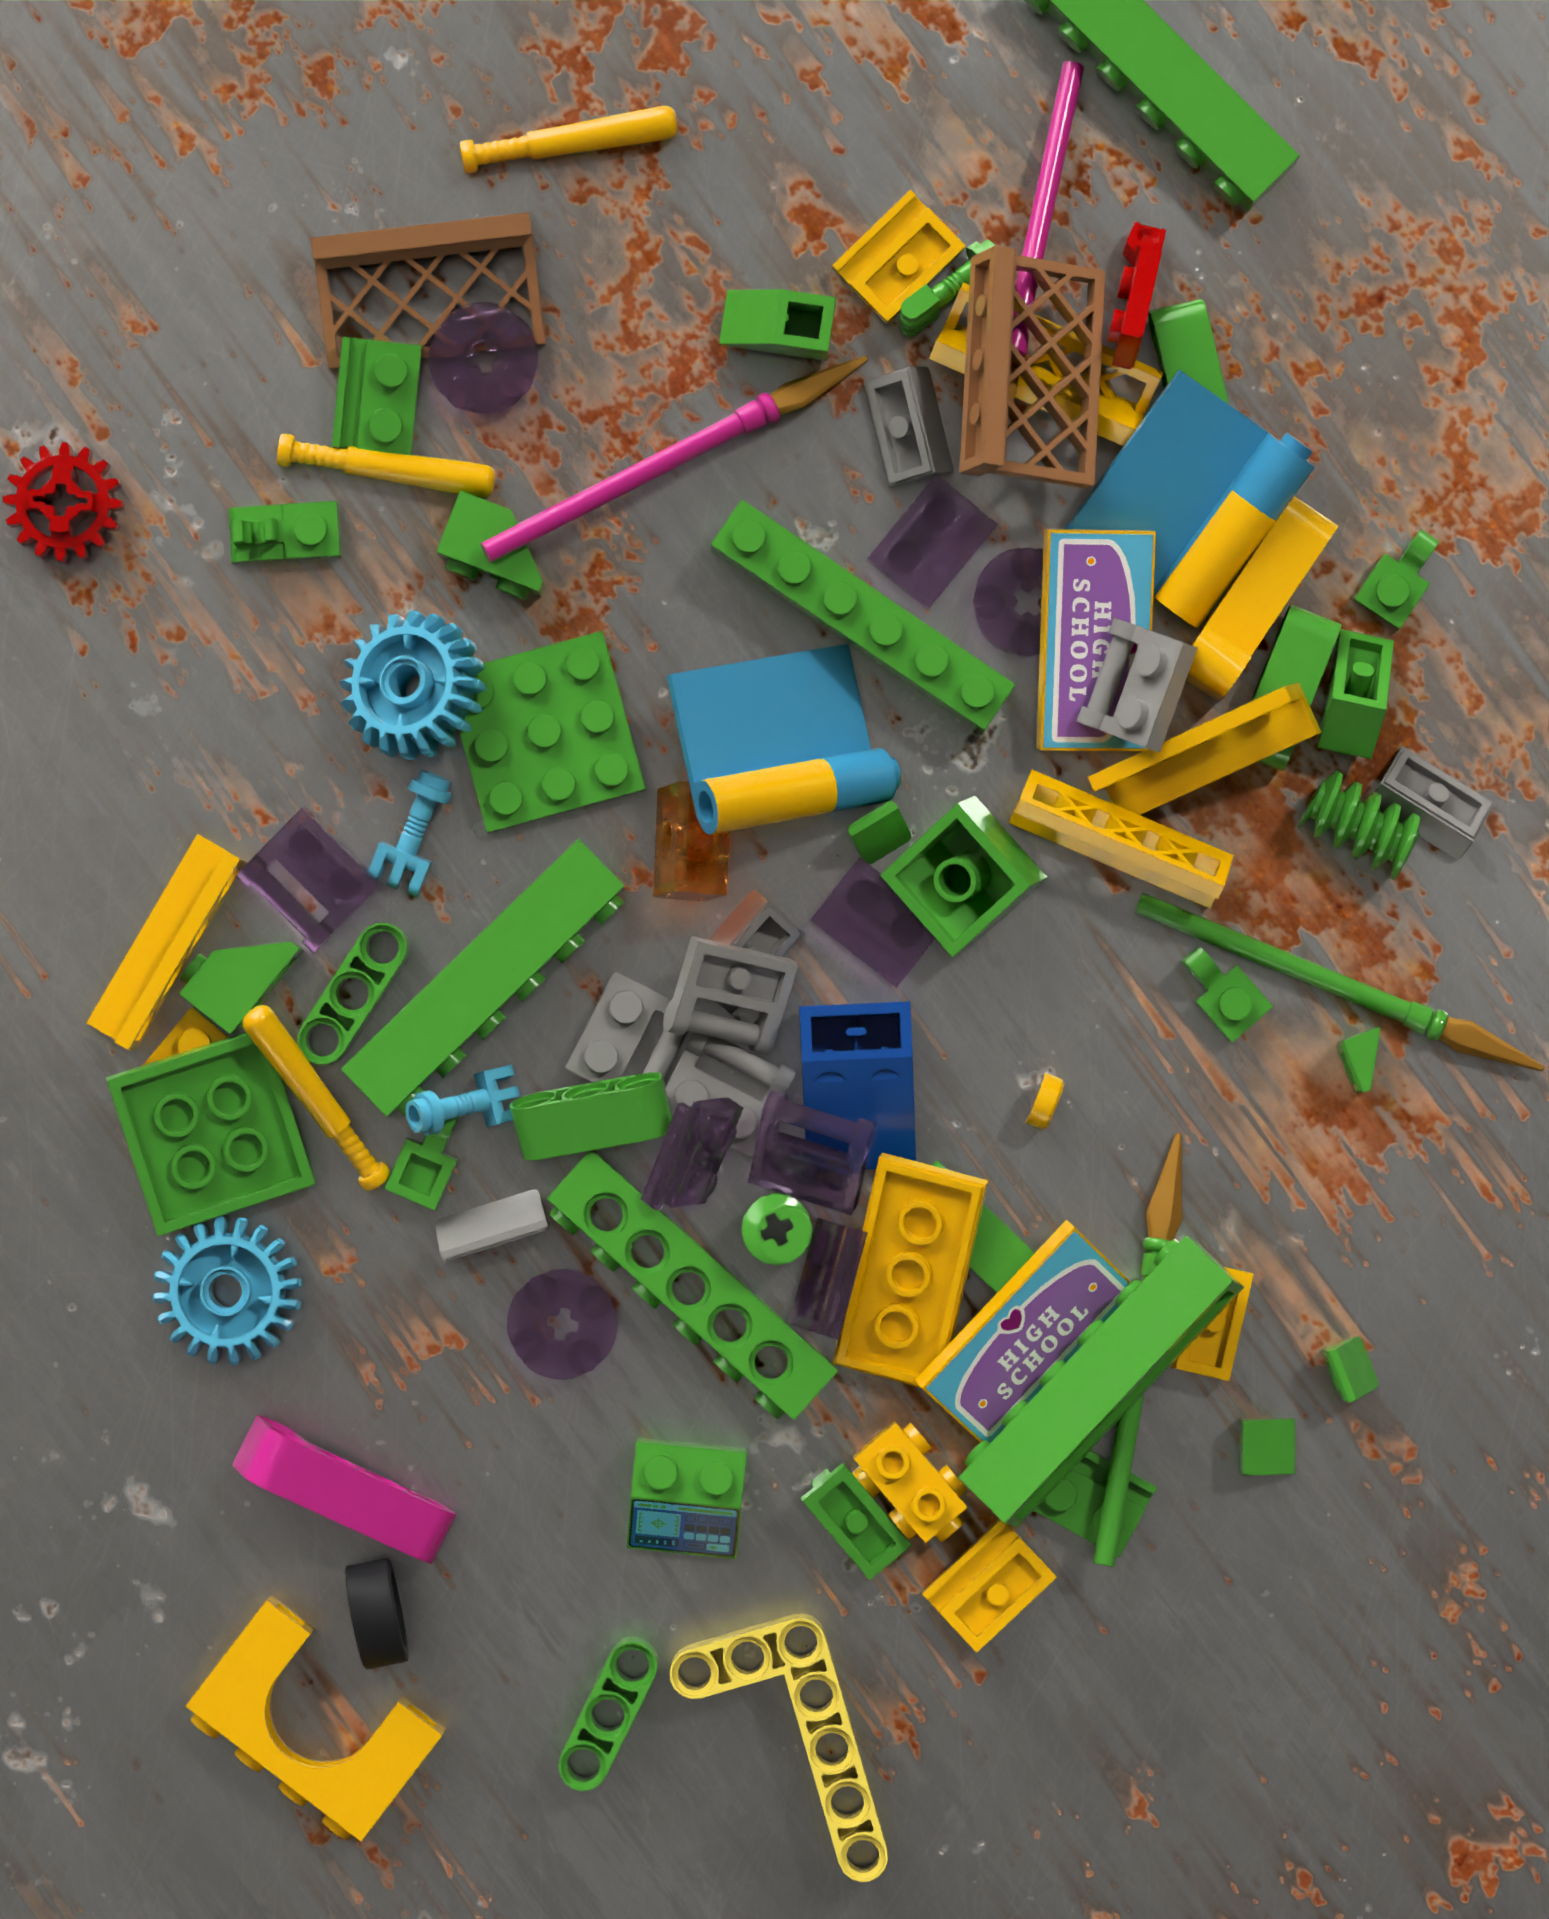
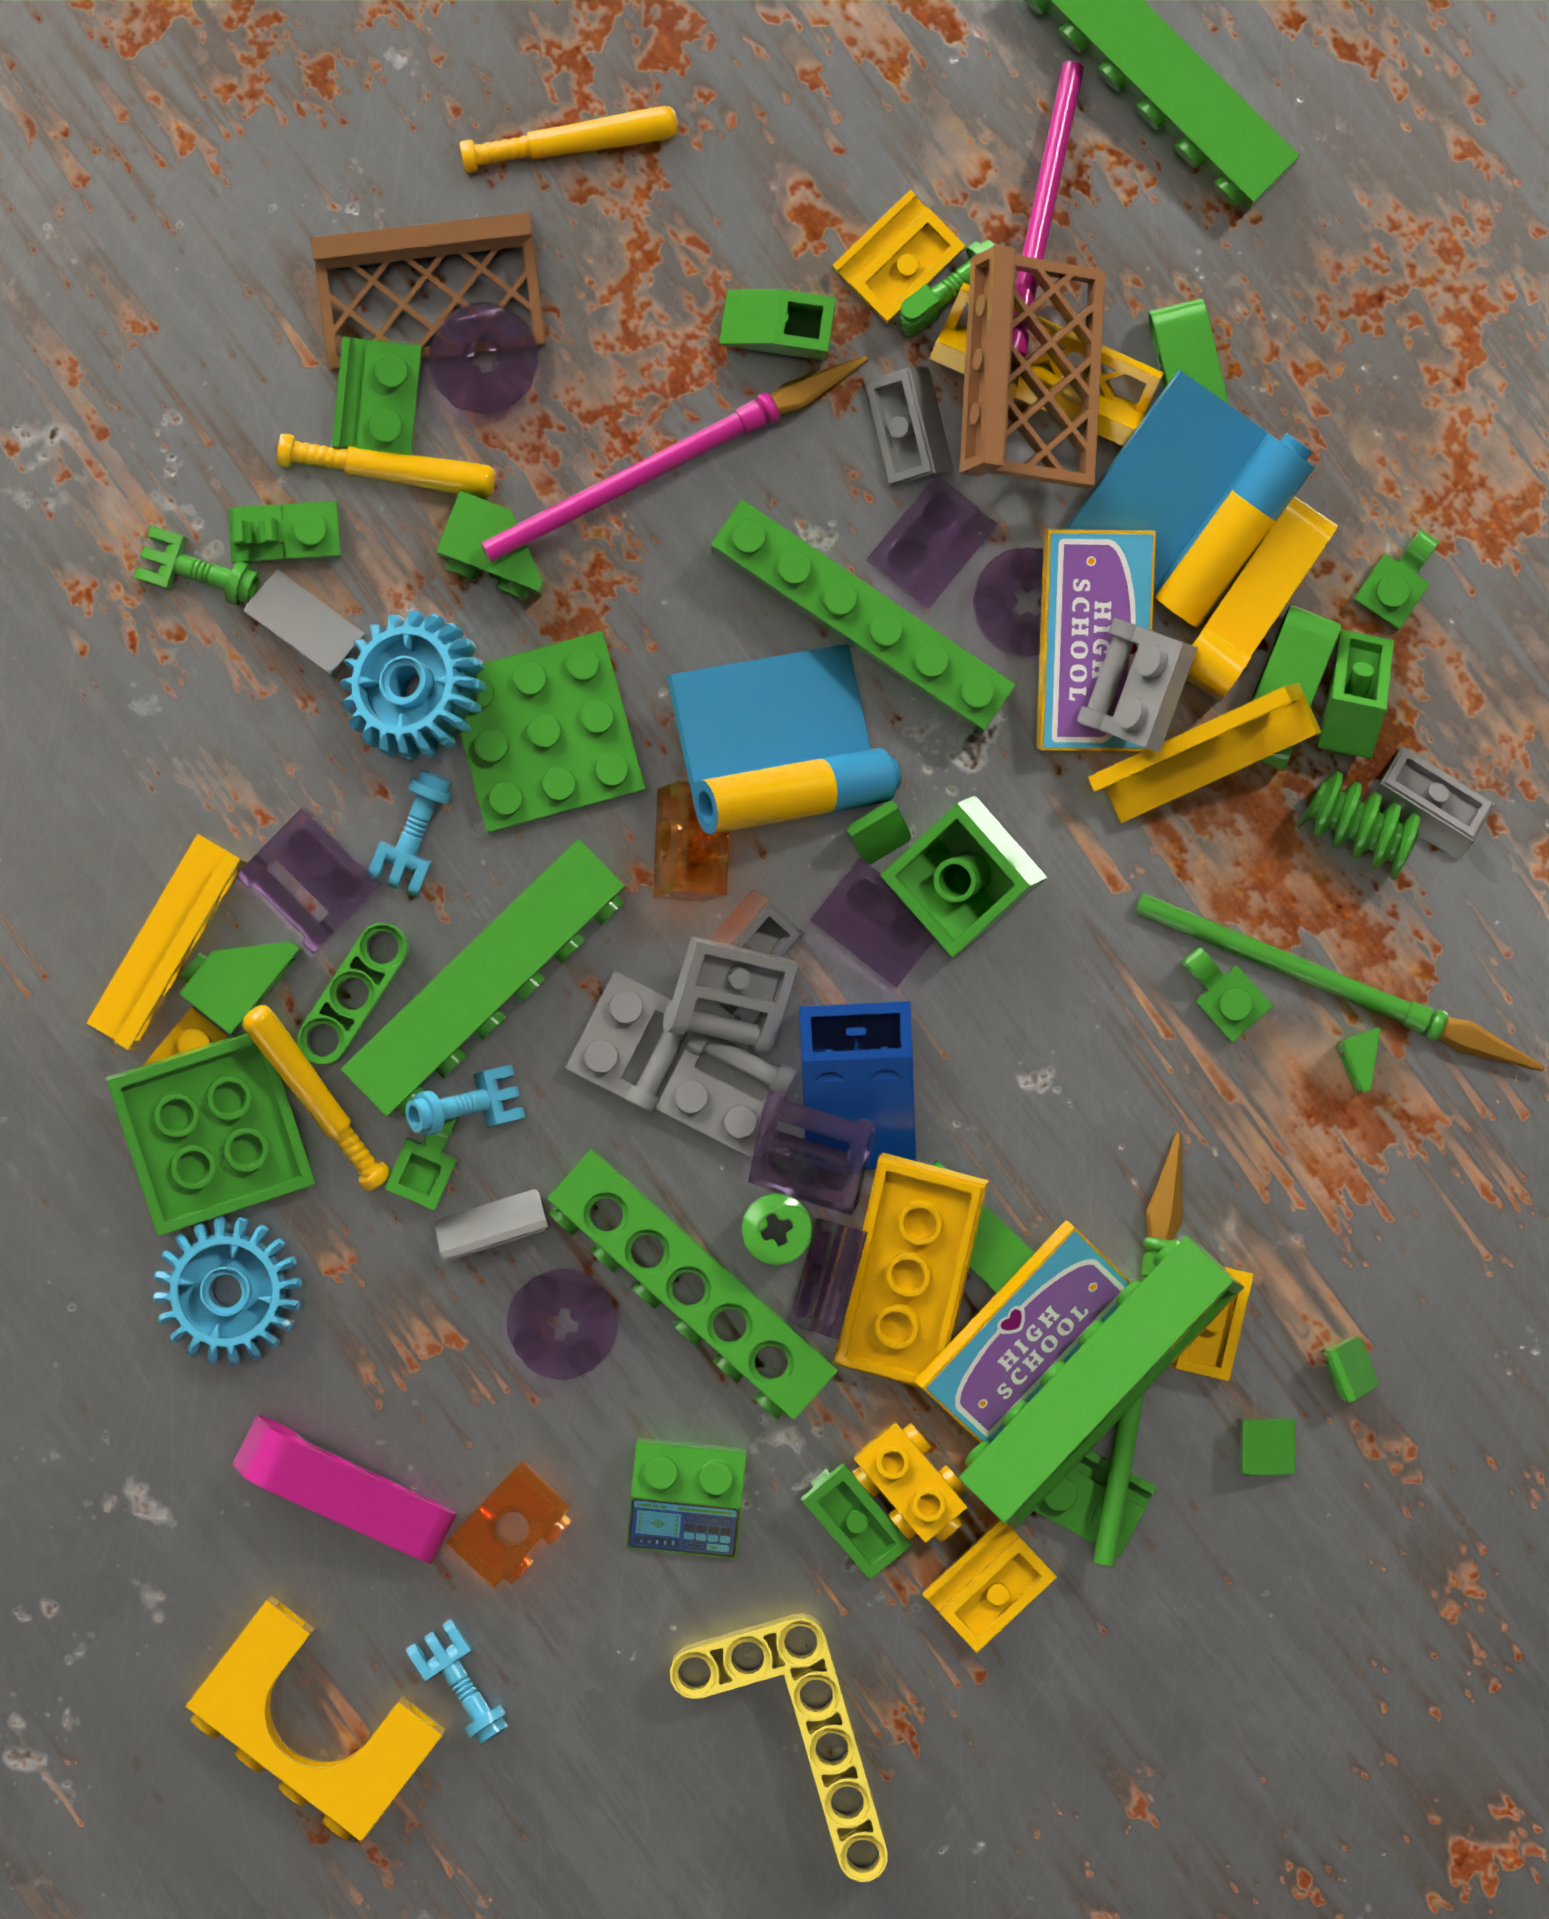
red gear [3,442,125,564] -> none
black tyre [345,1558,409,1670] -> none
bright green beam [509,1072,675,1160] -> none
bright green beam [558,1636,659,1791] -> none
clear purple plate [641,1097,744,1210] -> none
yellow fence [1009,769,1234,909] -> none
yellow tile [1025,1072,1065,1130] -> none
red hinge [1106,222,1166,370] -> none
none -> bright green hinge [133,526,260,606]
none -> light grey slope [243,569,366,678]
none -> medium azure hinge [406,1618,508,1745]
none -> clear orange brick [446,1458,572,1588]

